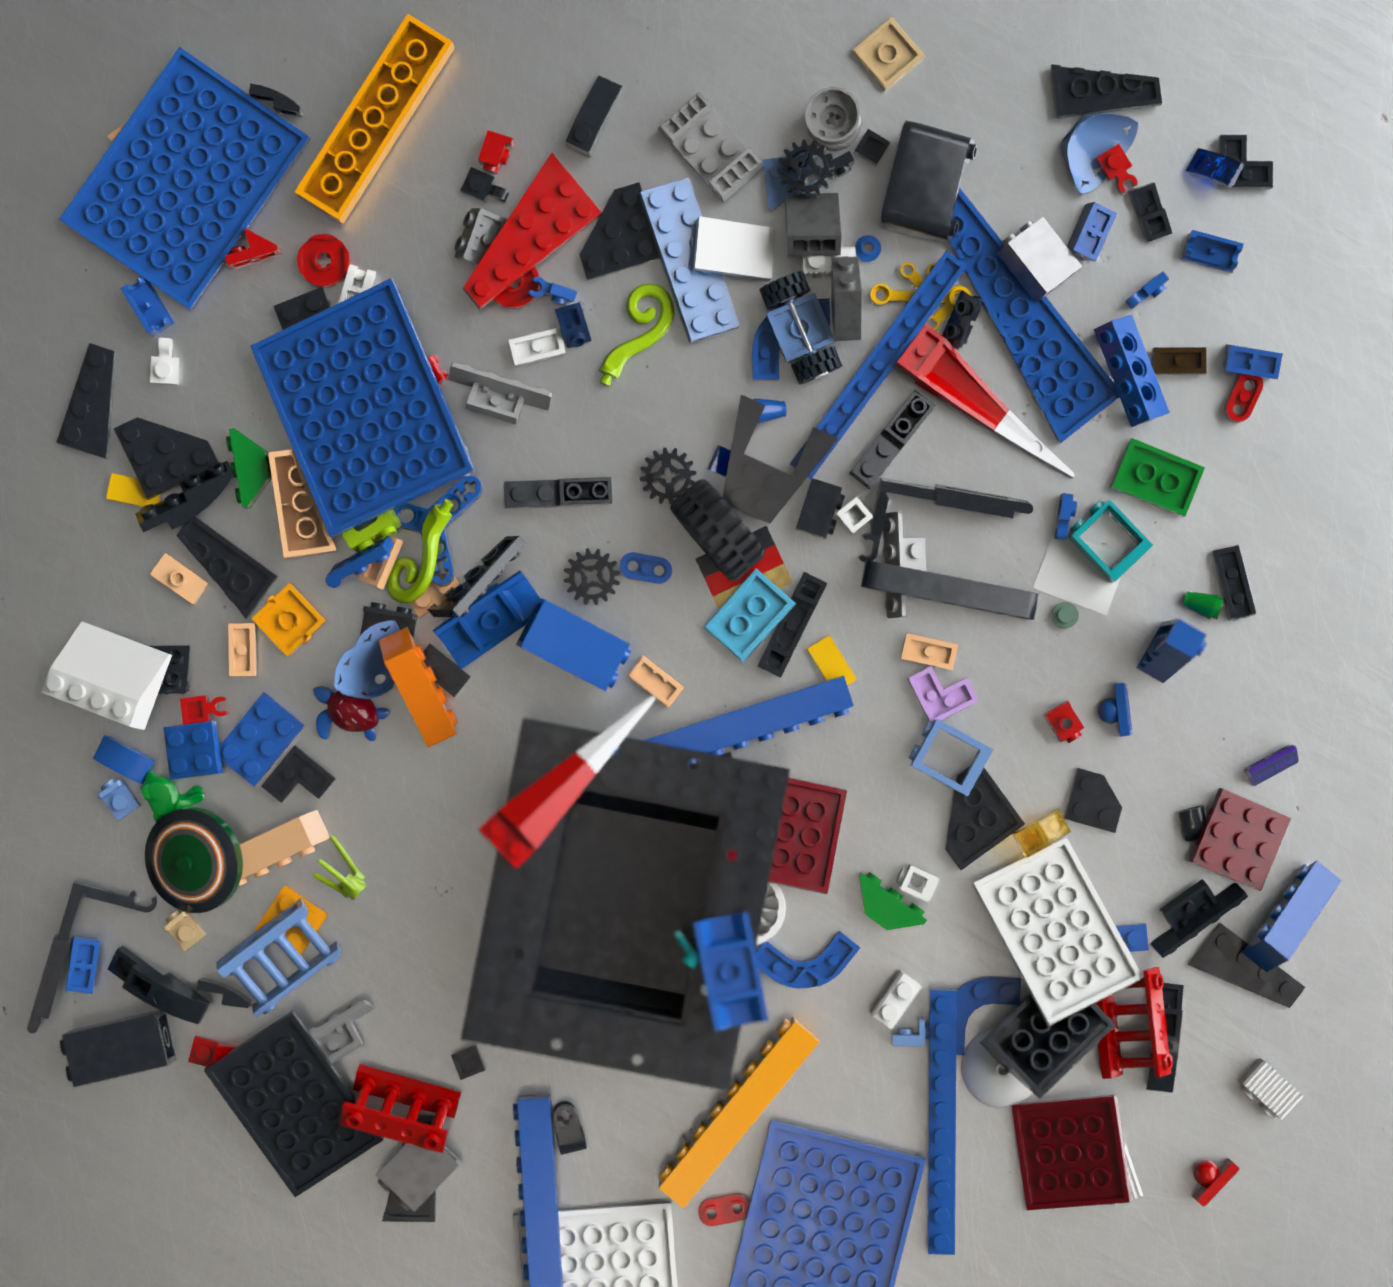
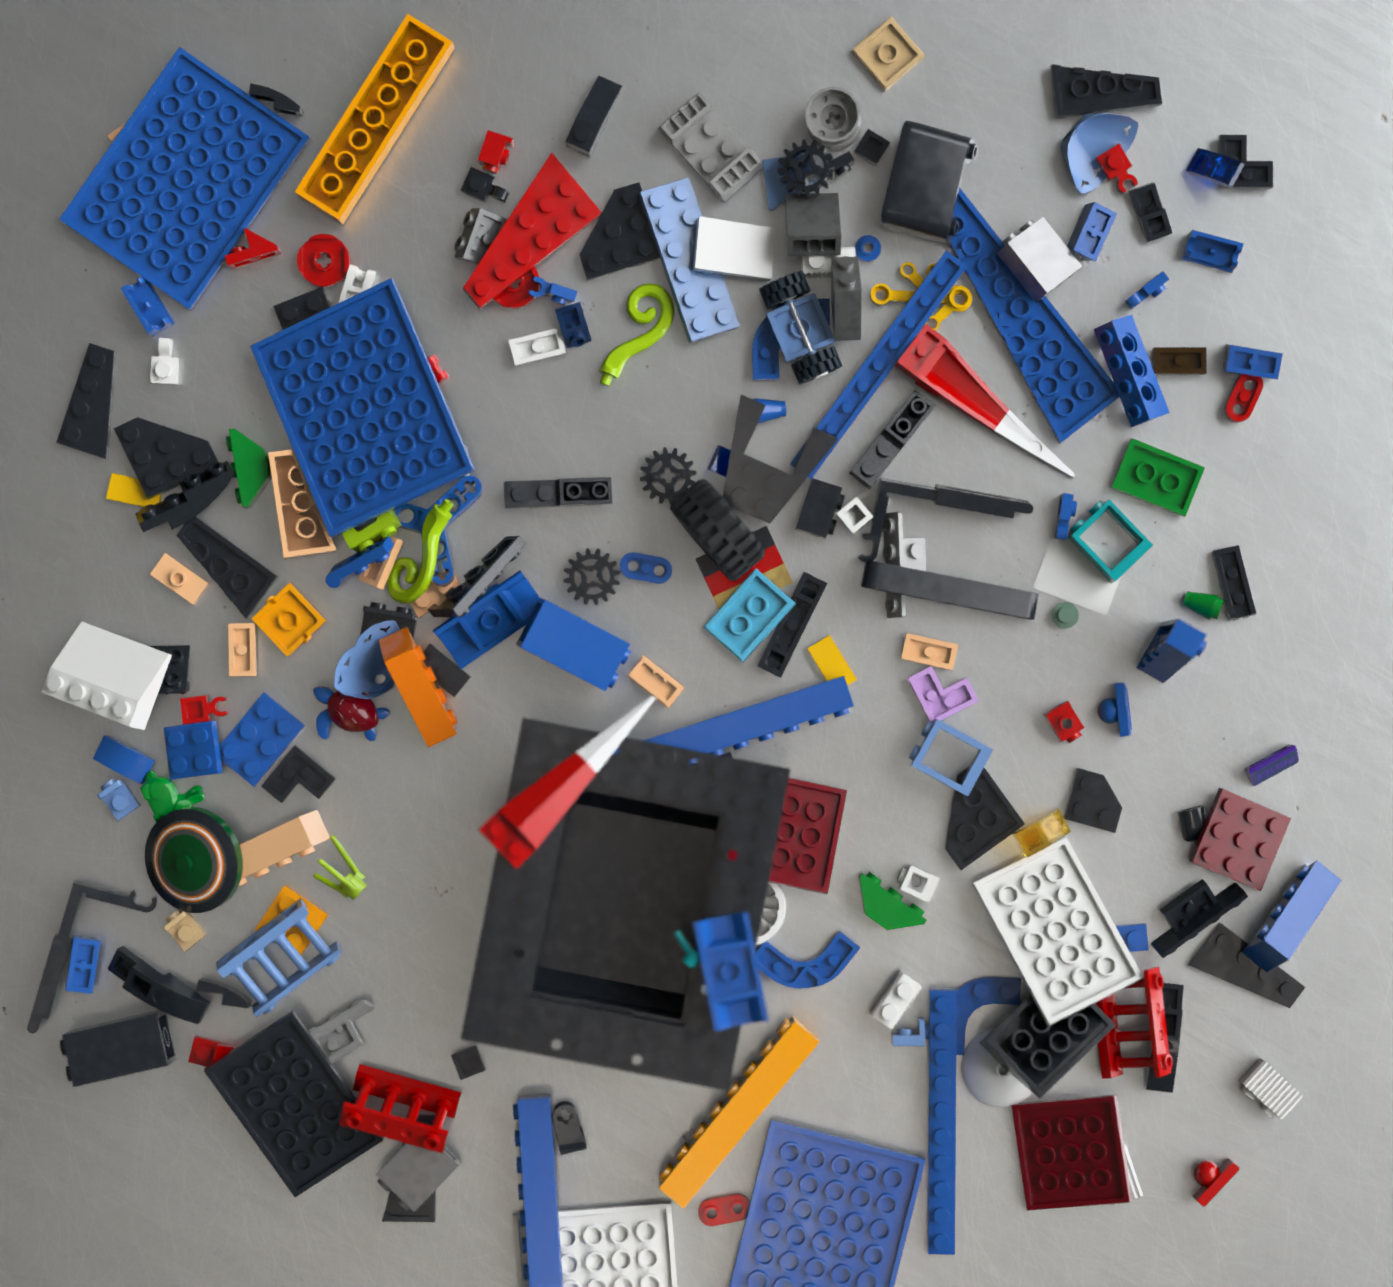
light grey bracket [449,362,552,424] -> none
black hinge [942,291,984,349] -> none

